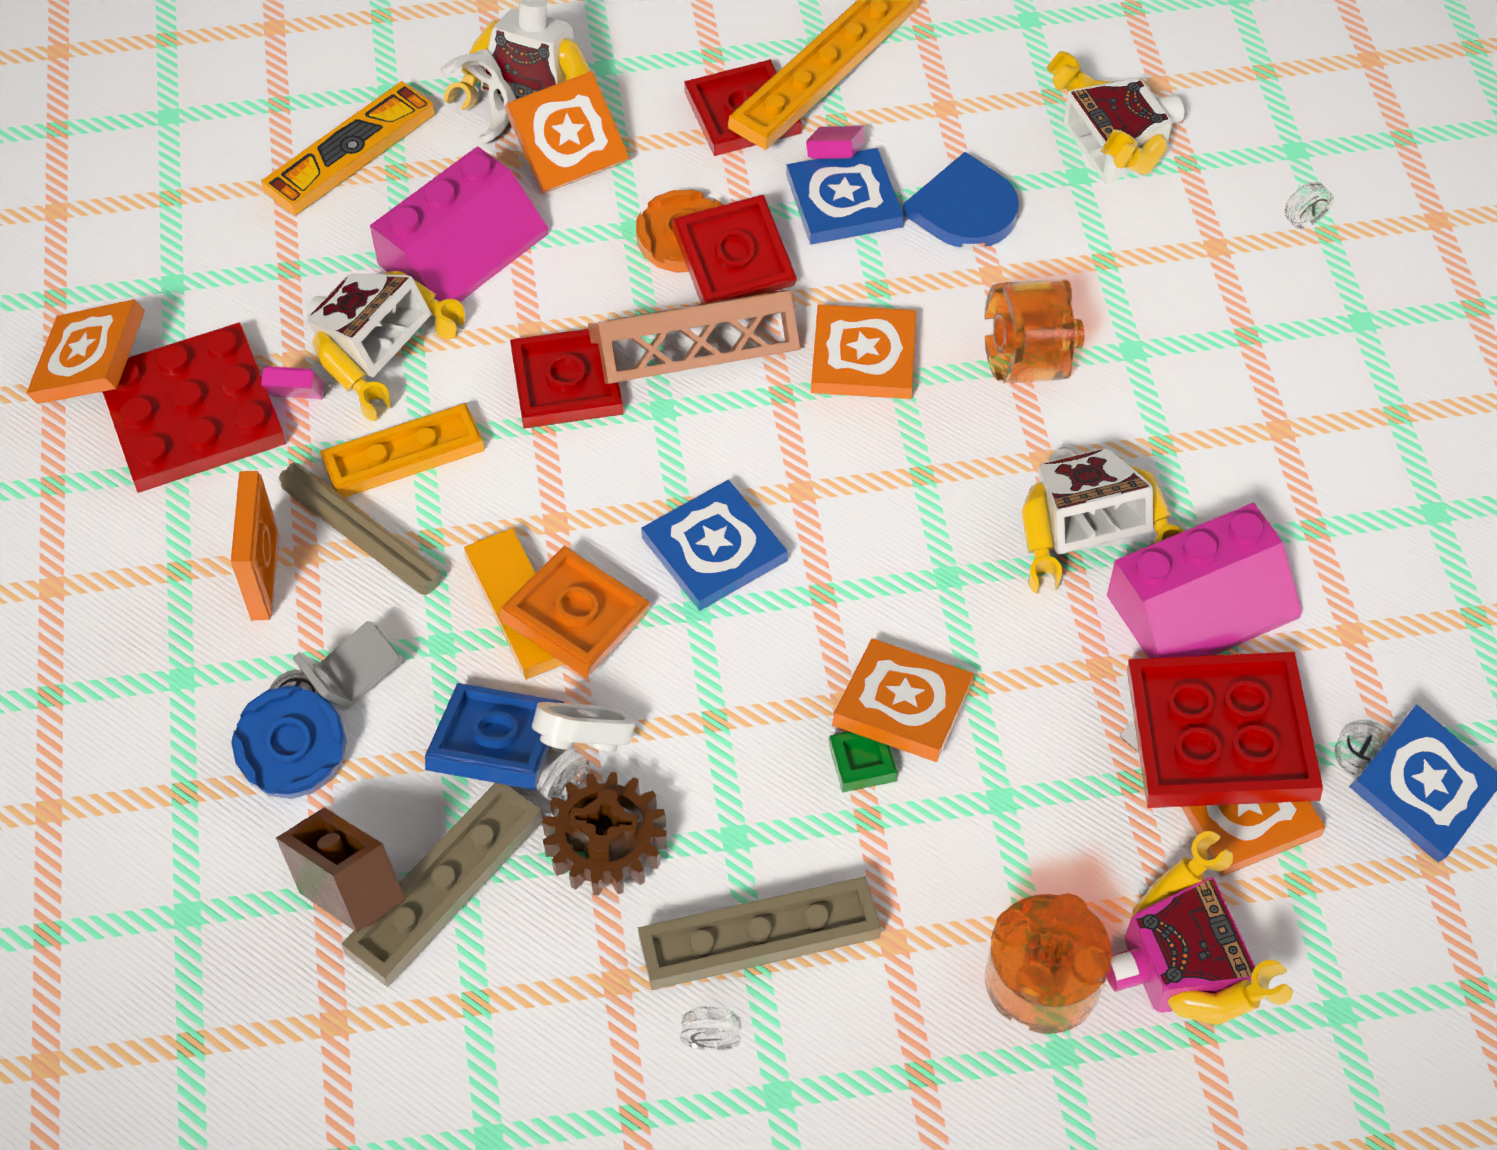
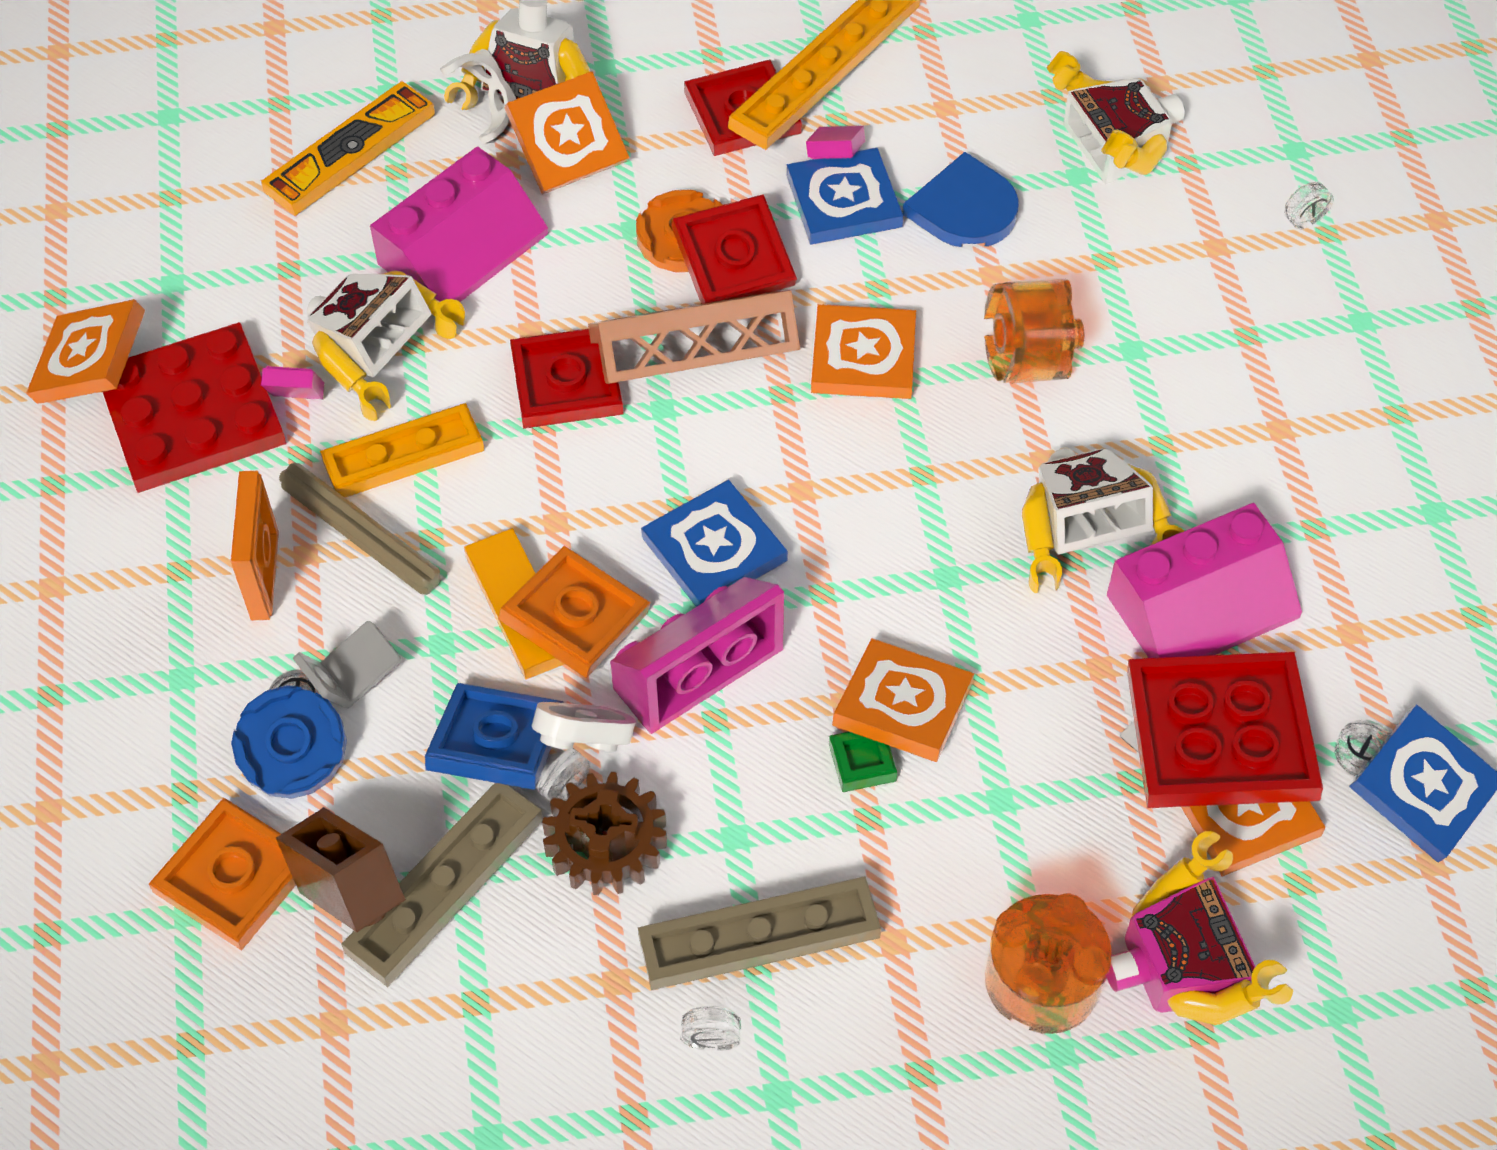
none -> orange tile [149,797,296,951]
none -> dark pink slope [610,577,784,734]

